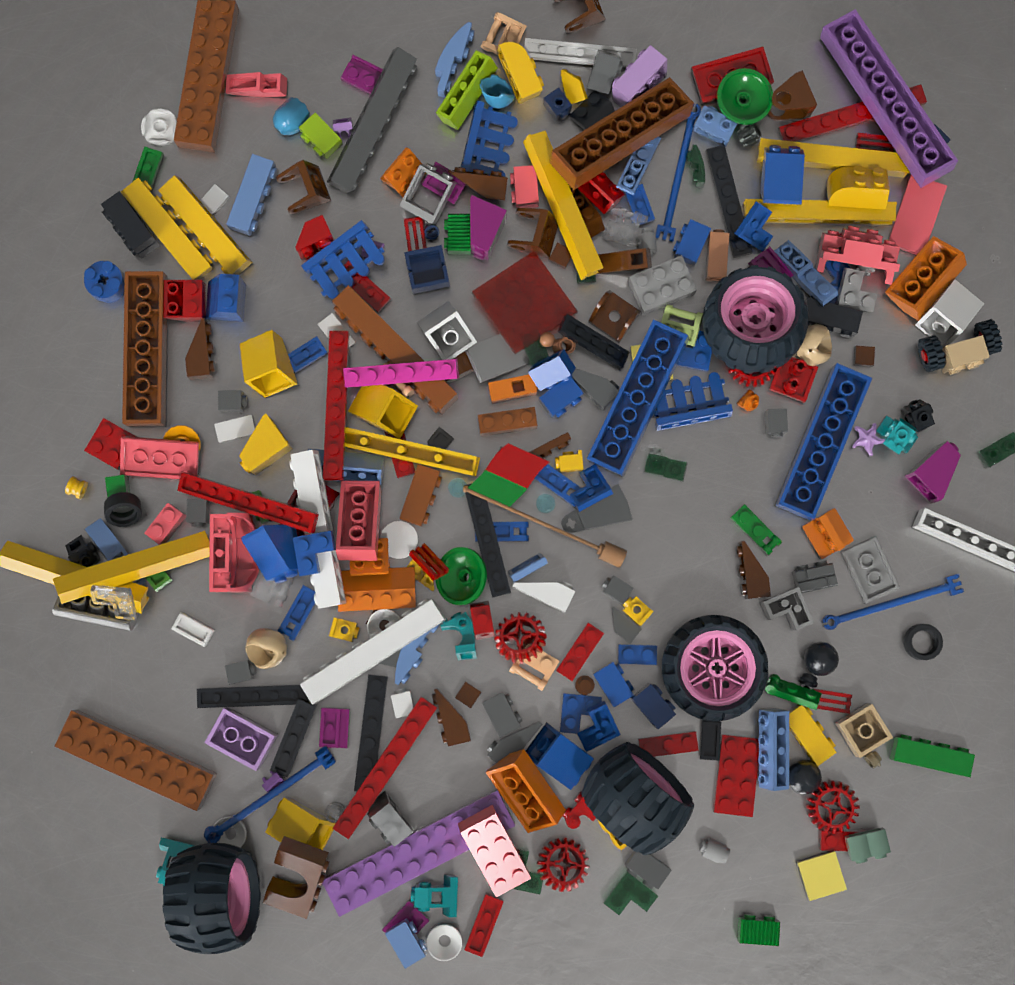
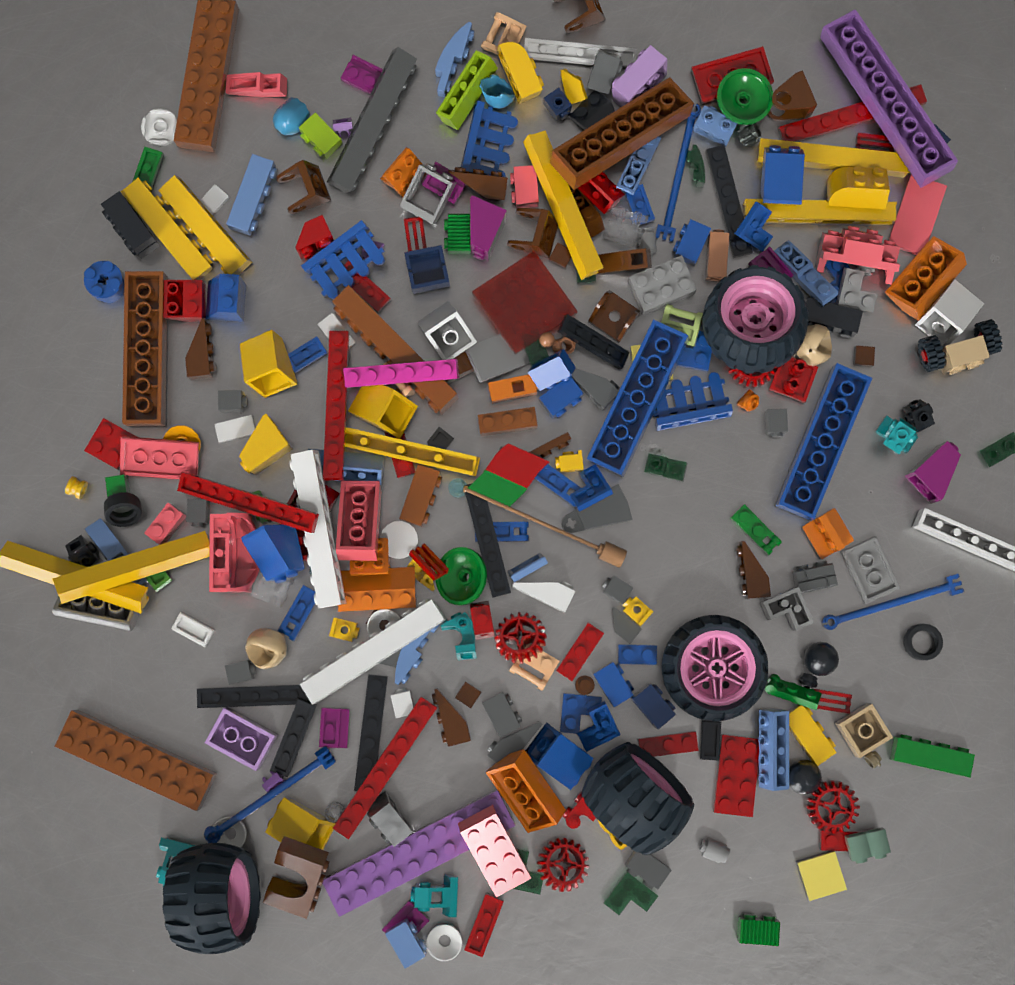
clear plate [90,585,137,620] -> none
blue plate [293,531,336,577] -> none
dark blue hinge [424,223,439,240] -> none
clear light blue plate [536,494,555,513] -> none
lavender animal [852,423,885,456] -> none

